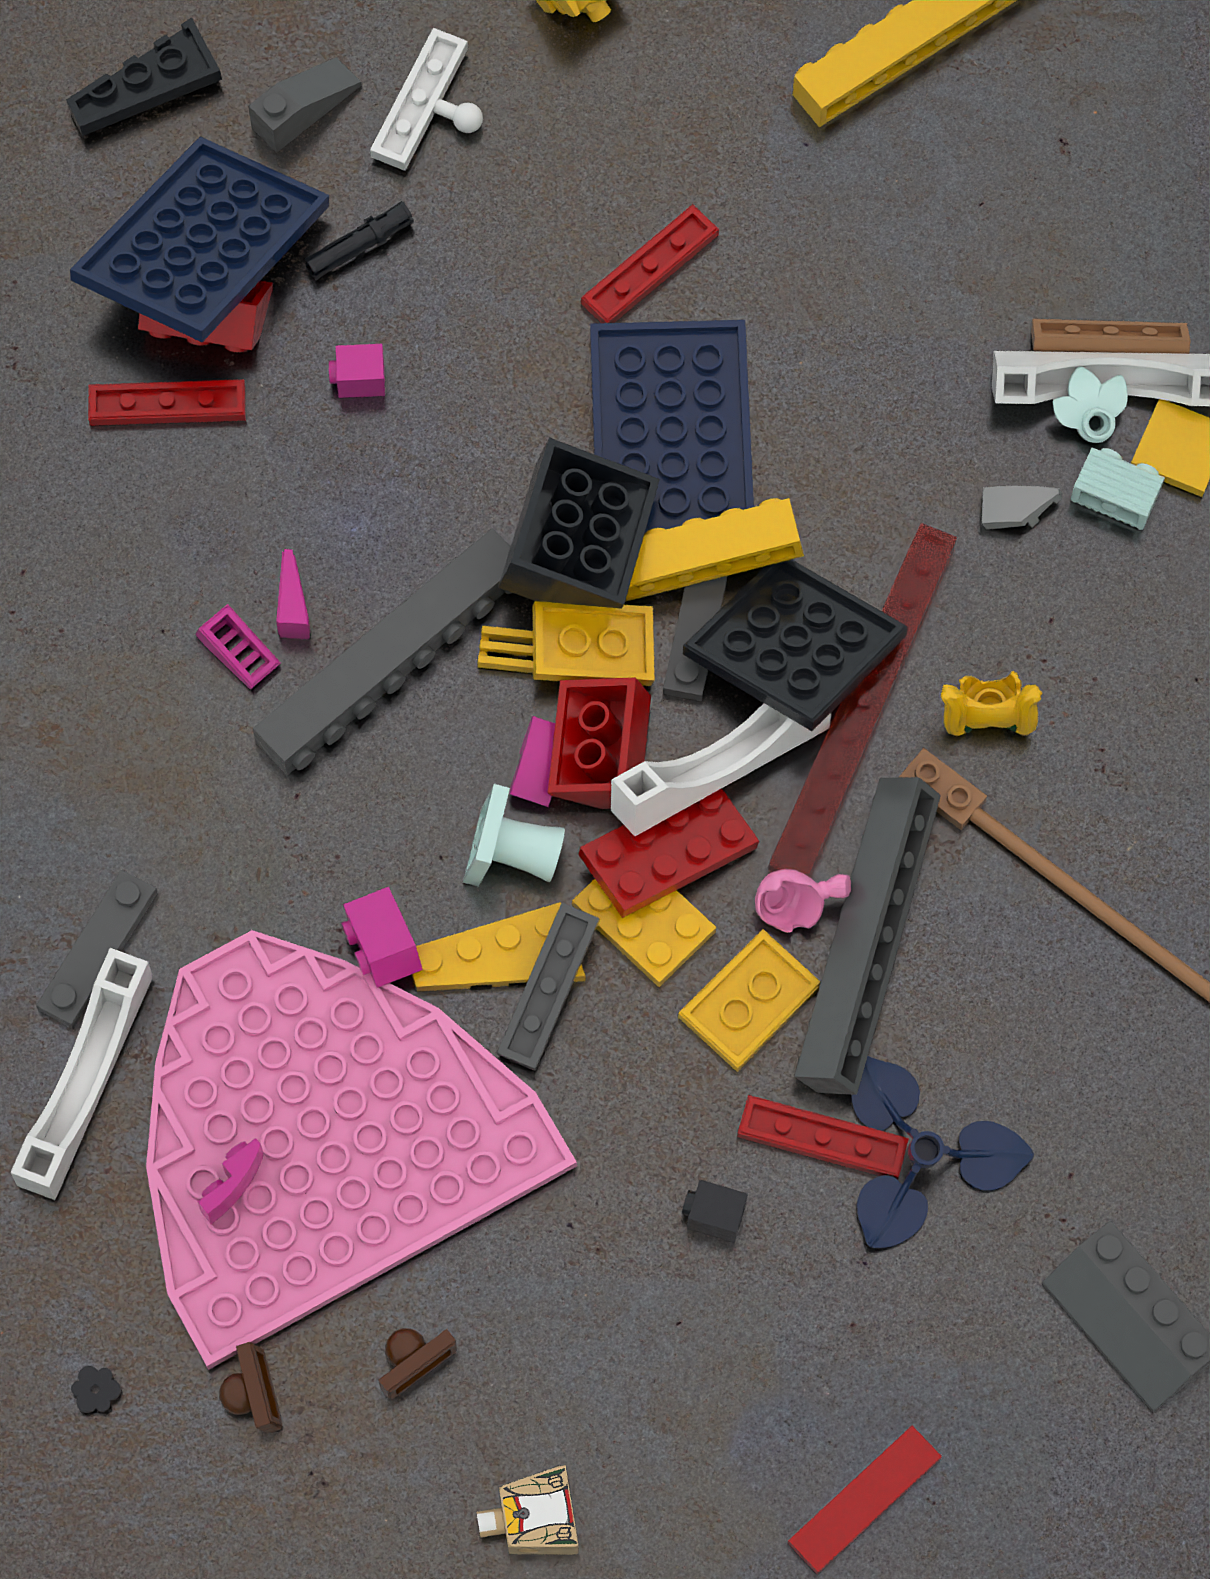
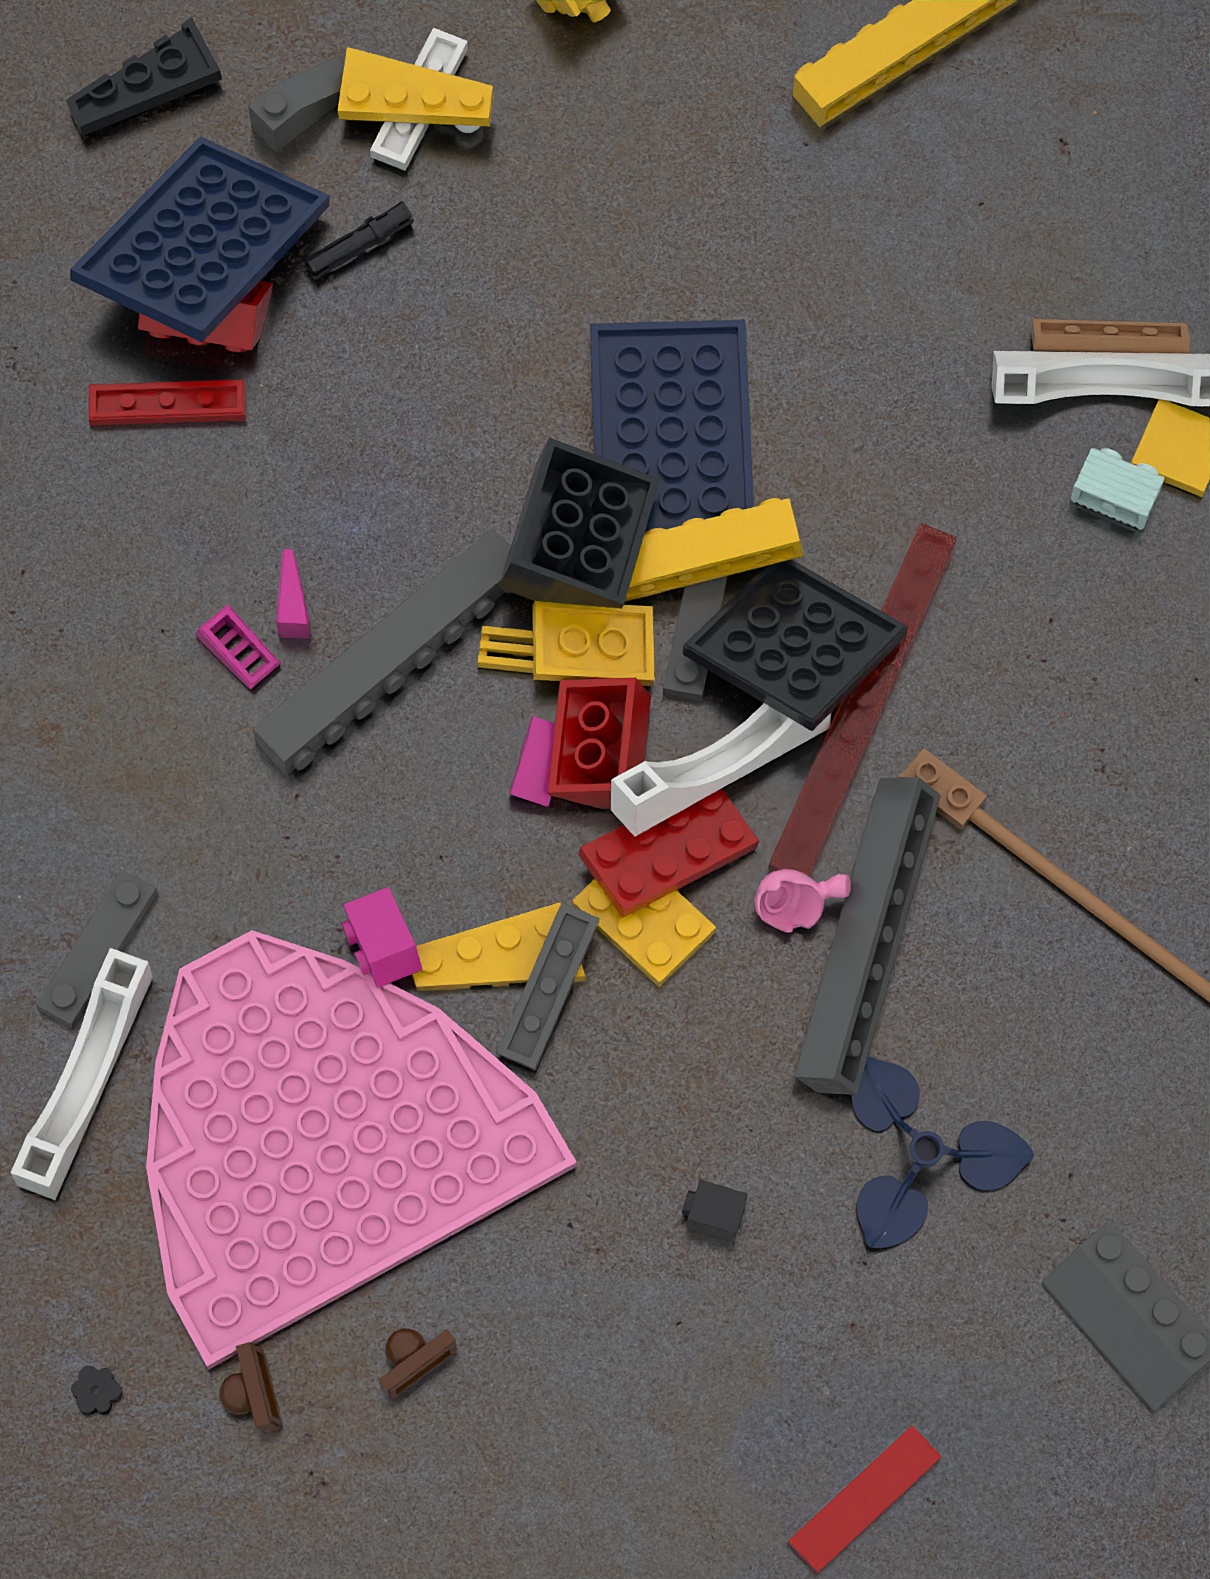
dark pink slope [198,1138,264,1225] -> none
dark pink brick [329,344,385,398] -> none
light aqua plant [463,784,565,887] -> none
torso [477,1465,579,1555] -> none
red tile [581,204,719,323] -> none
yellow tile [678,929,821,1072] -> none
red tile [737,1095,909,1180] -> none
yellow hair [941,671,1042,736] -> none
light grey slope [982,486,1062,530] -> none
light aqua plate [1052,367,1128,443] -> none
none -> yellow wing [337,47,494,127]

